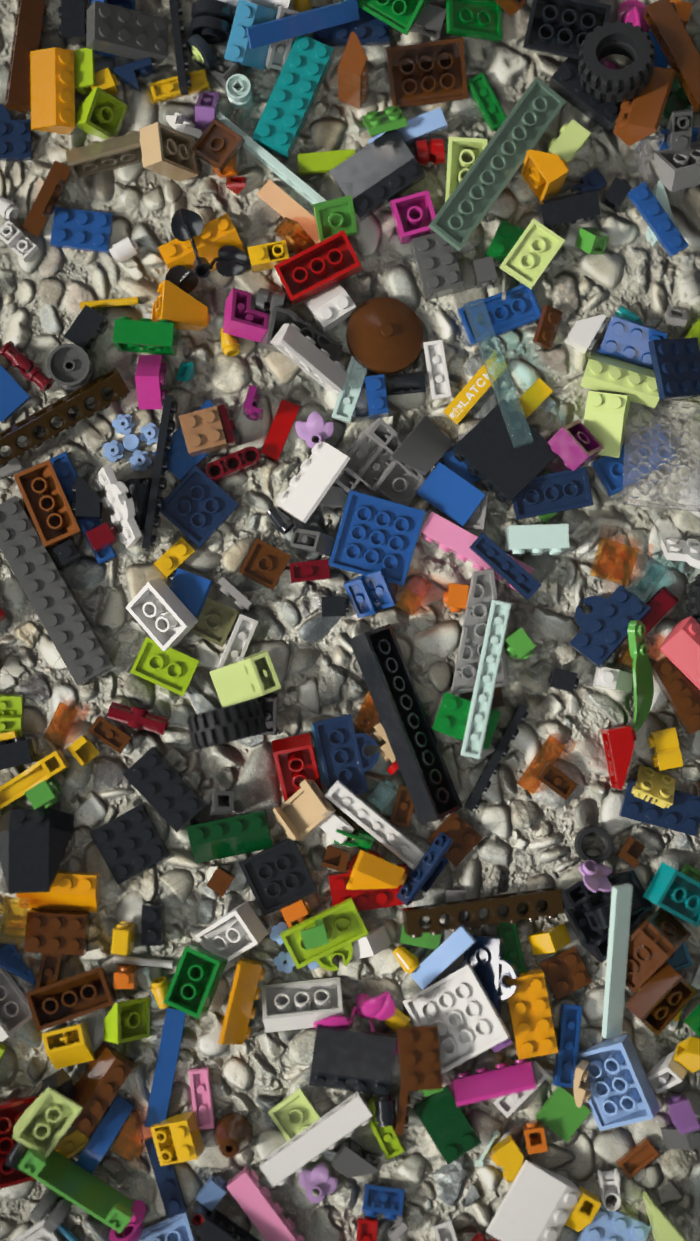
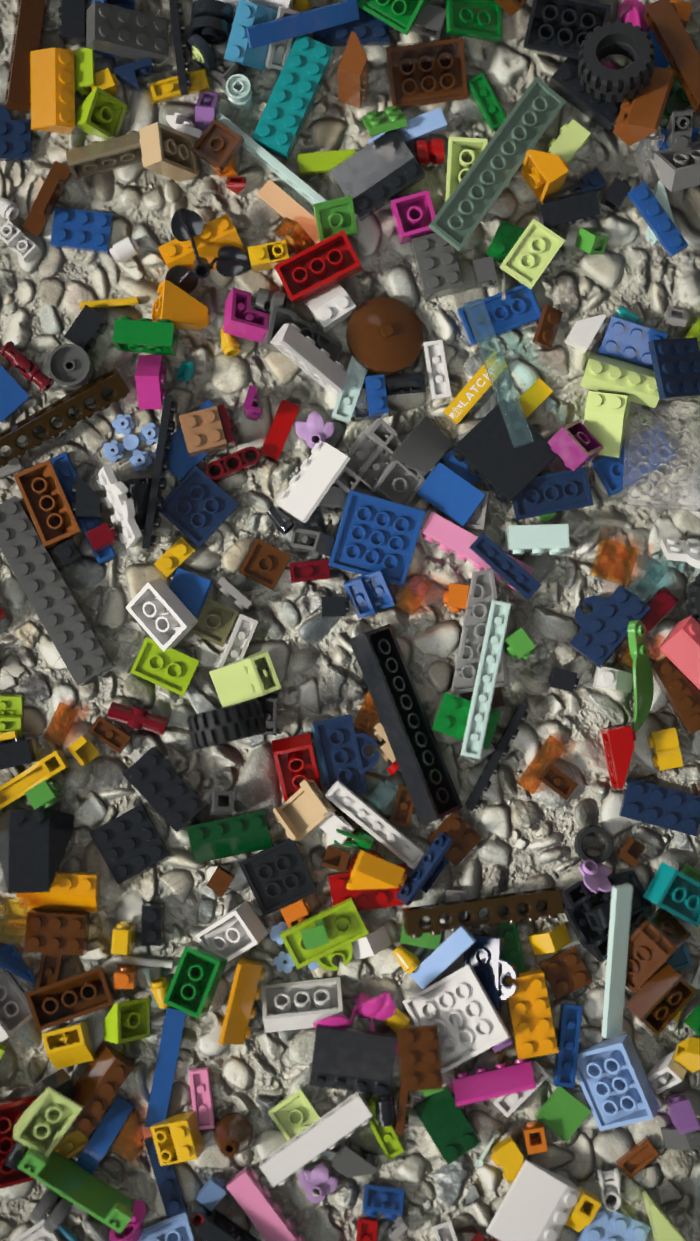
tan slope [573,1059,592,1108] -> none
light yellow hinge [631,764,676,809] -> none

